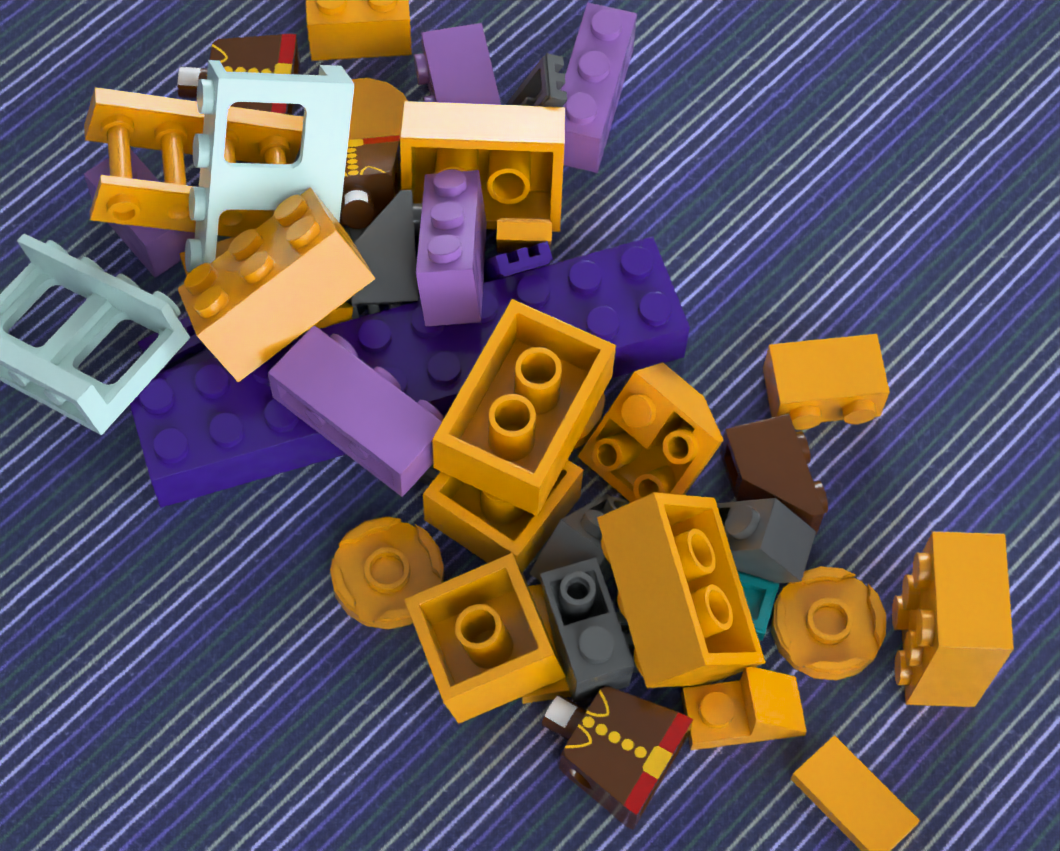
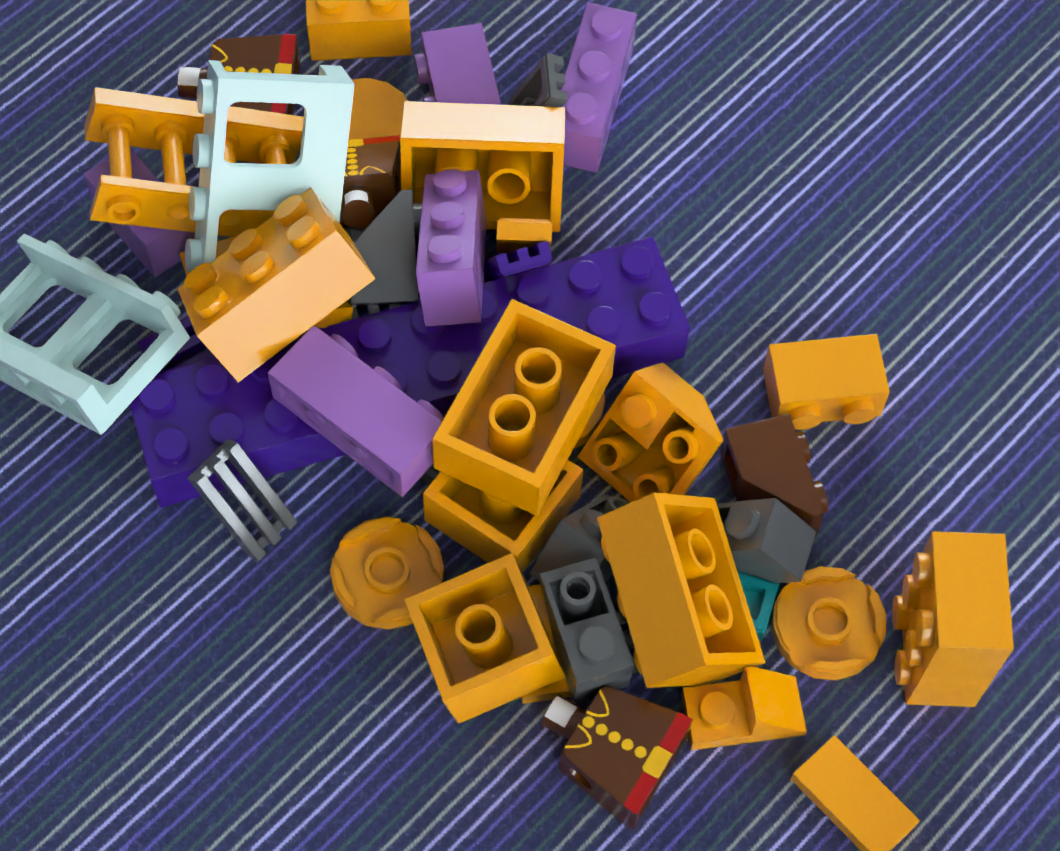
none -> dark grey tile [187,439,298,562]

